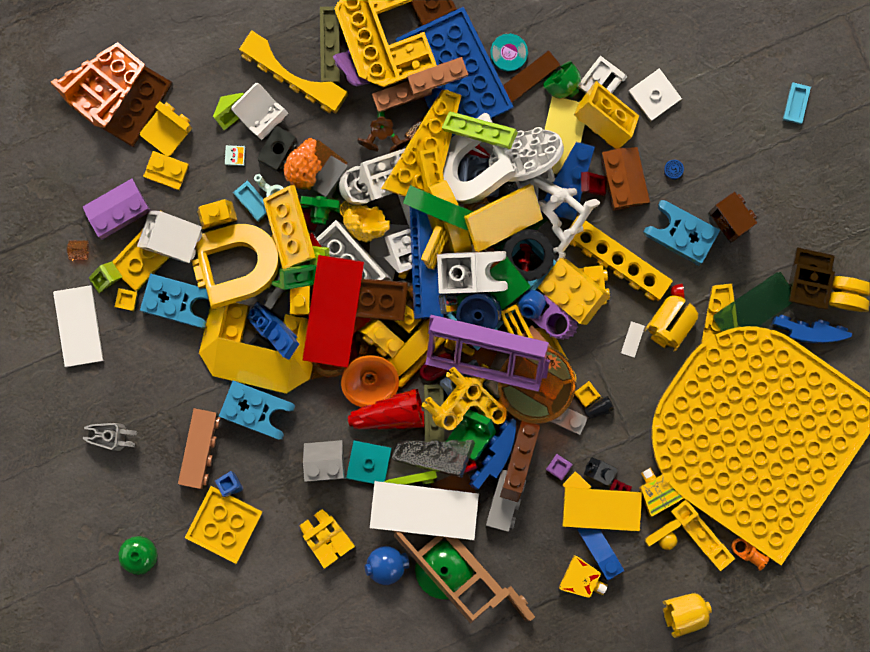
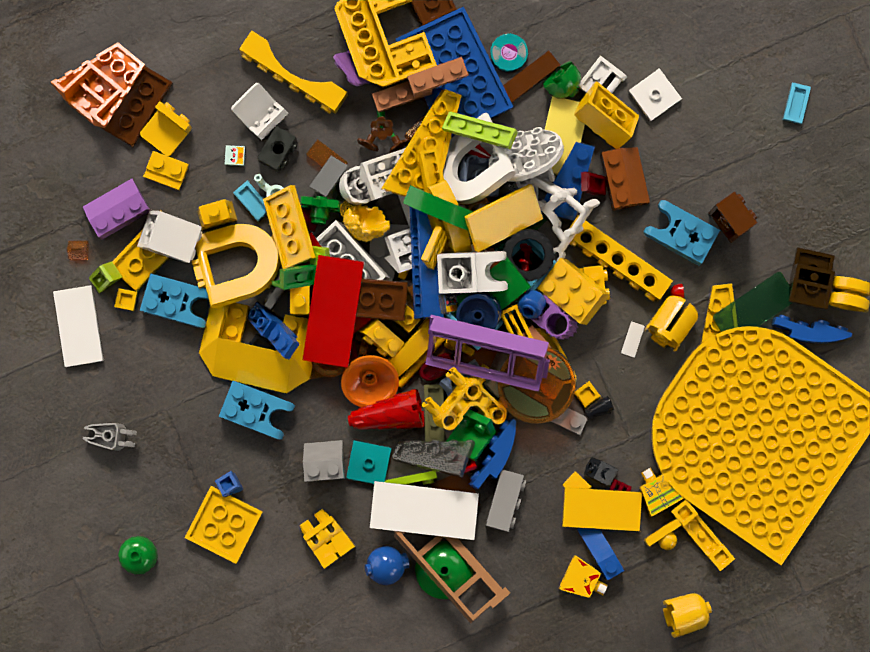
nougat brick [178,408,221,489] -> none
lime slope [213,93,244,130] -> none
orange piece [284,138,322,190] -> none
olive plate [320,6,340,83] -> none
reddish brown brick [500,420,540,502] -> none
medium nougat plate [506,586,535,622] -> none
medium lavender tile [546,454,573,481] -> none
blue tile [664,160,684,179] -> none
orange connector [731,538,770,571] -> none

